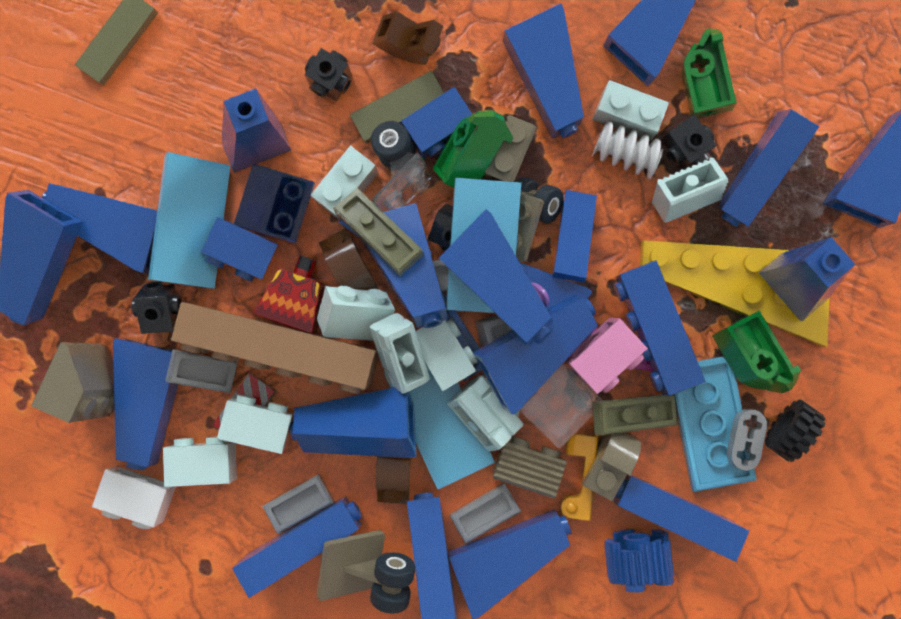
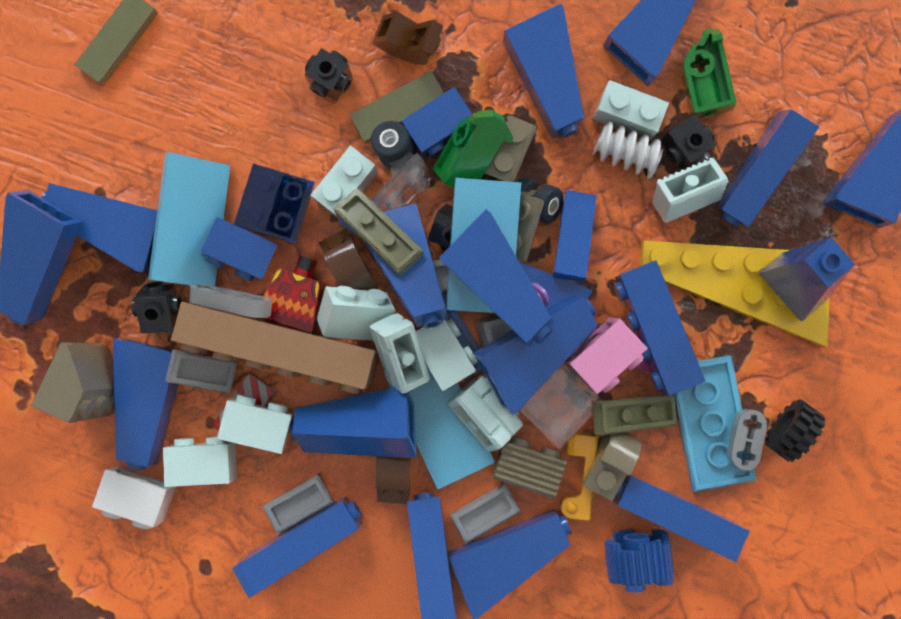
blue slope [222,88,291,173] -> none
dark tan plate [316,530,415,614] -> none
green piece [712,311,801,393] -> none
none -> light grey beam [189,284,272,318]

